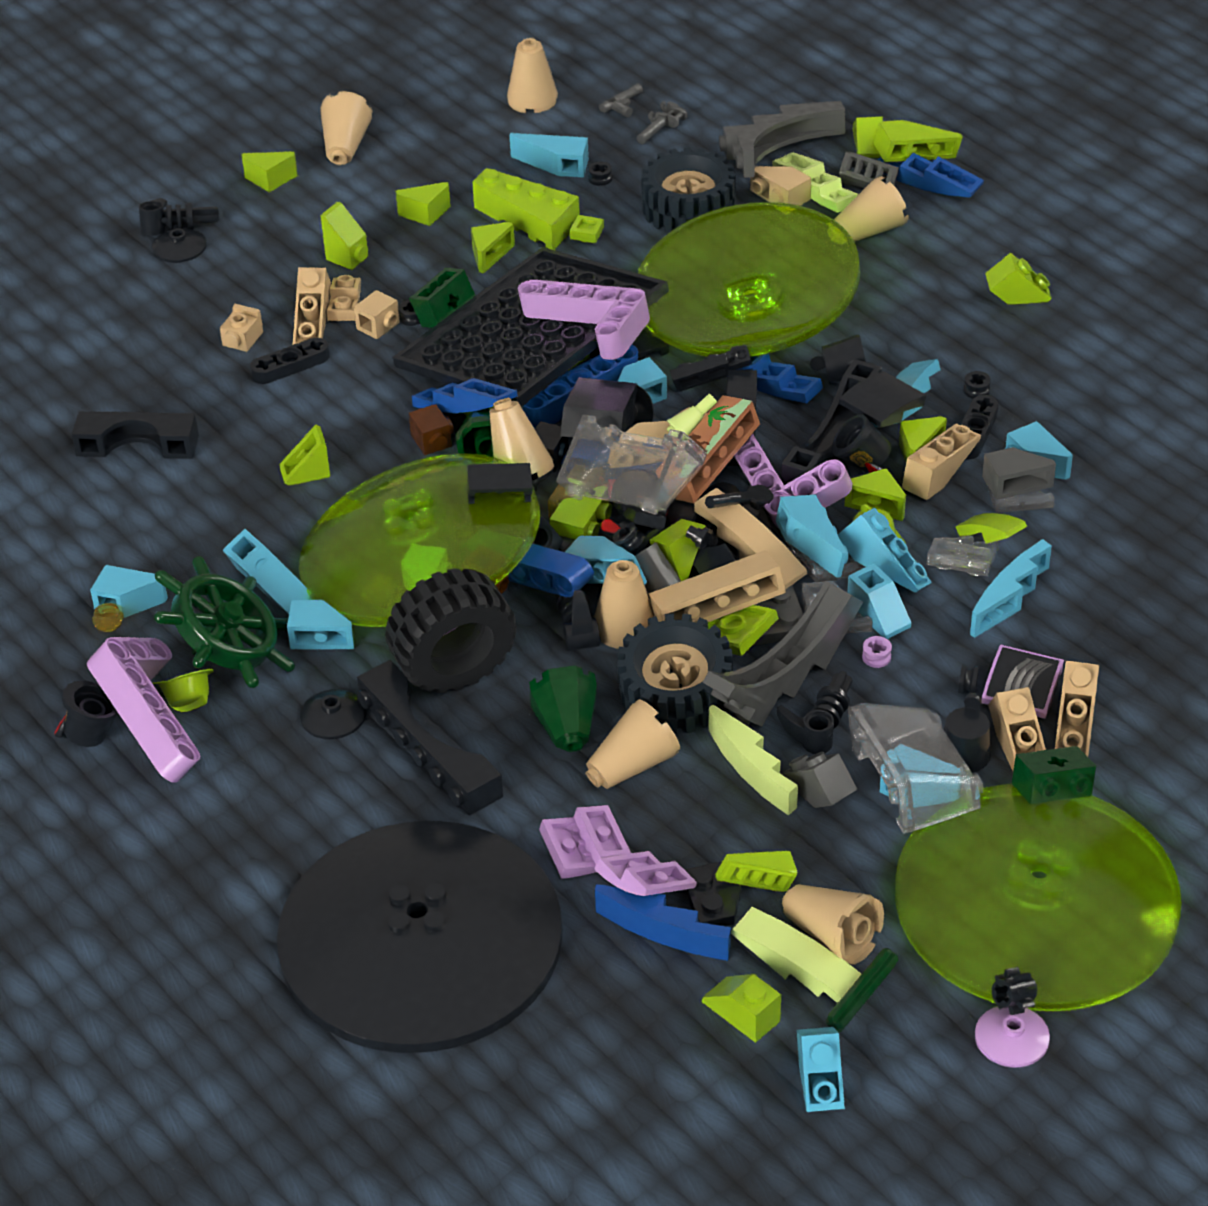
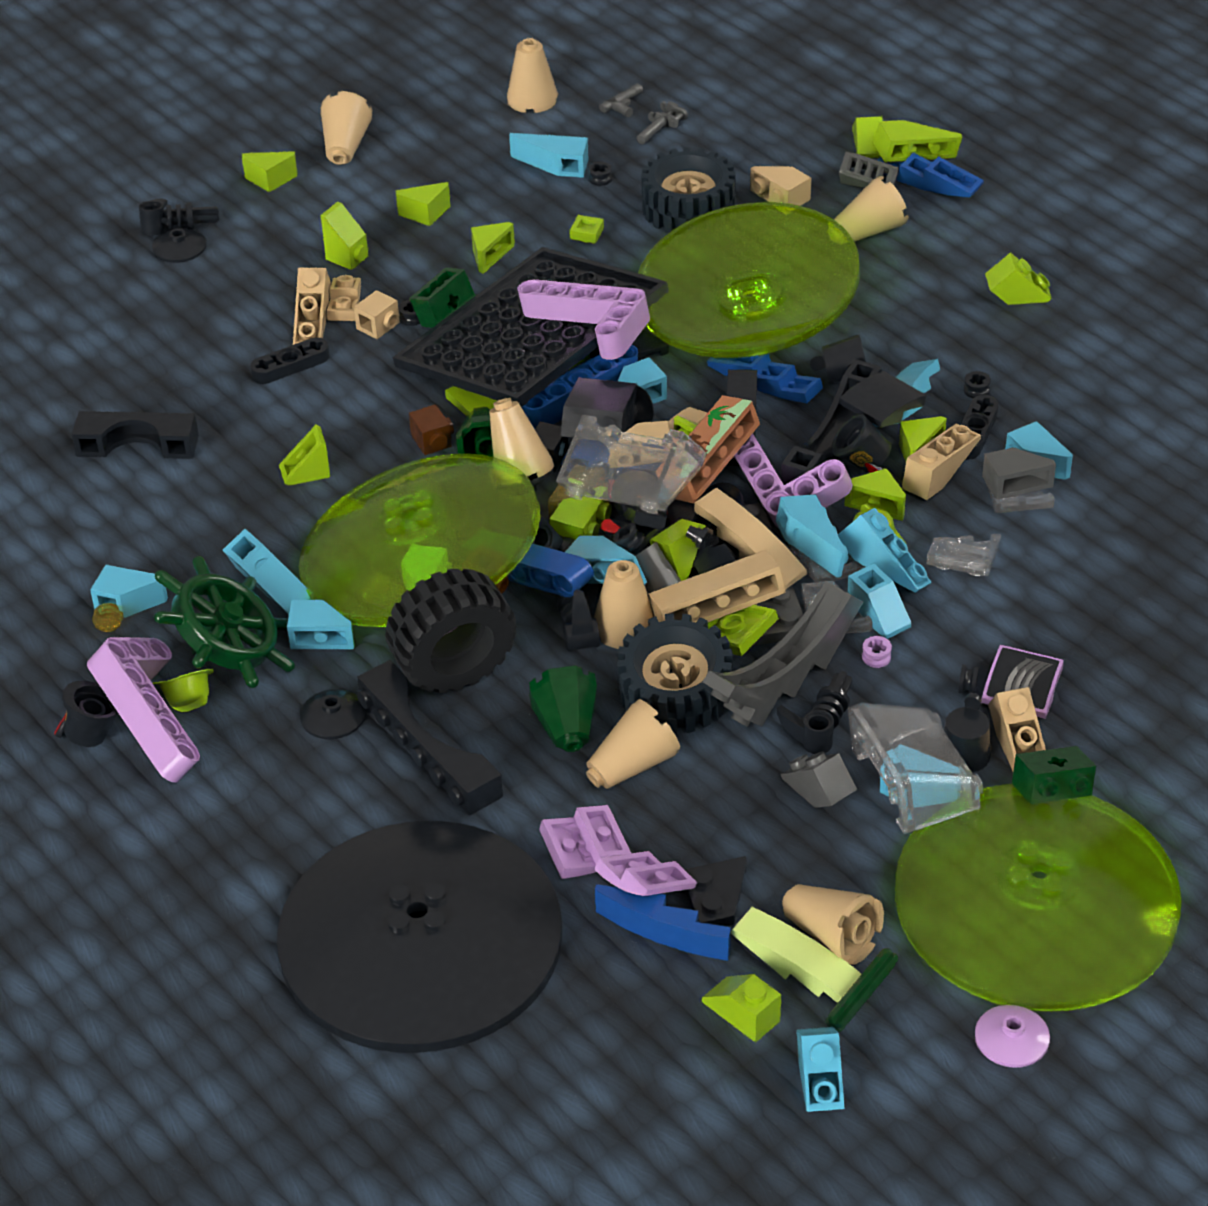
tan brick [220,304,263,352] -> none
blue slope [412,378,517,413] -> none
black hinge [466,463,533,504] -> none
lime wedge [472,168,580,250] -> none
yellowish green cone [666,394,717,442] -> none
black hinge [670,345,752,392] -> none
black piece [705,485,774,510] -> none
yellowish green slope [708,705,798,816] -> none
lime slope [715,851,797,891] -> none
dark grey arch [719,101,845,178] -> none
yellowish green slope [772,152,858,213] -> none
lime slope [955,513,1027,544] -> none
medium azure slope [970,539,1052,638] -> none
black gear [992,967,1038,1015] -> none
tan slope [1055,661,1099,757] -> none

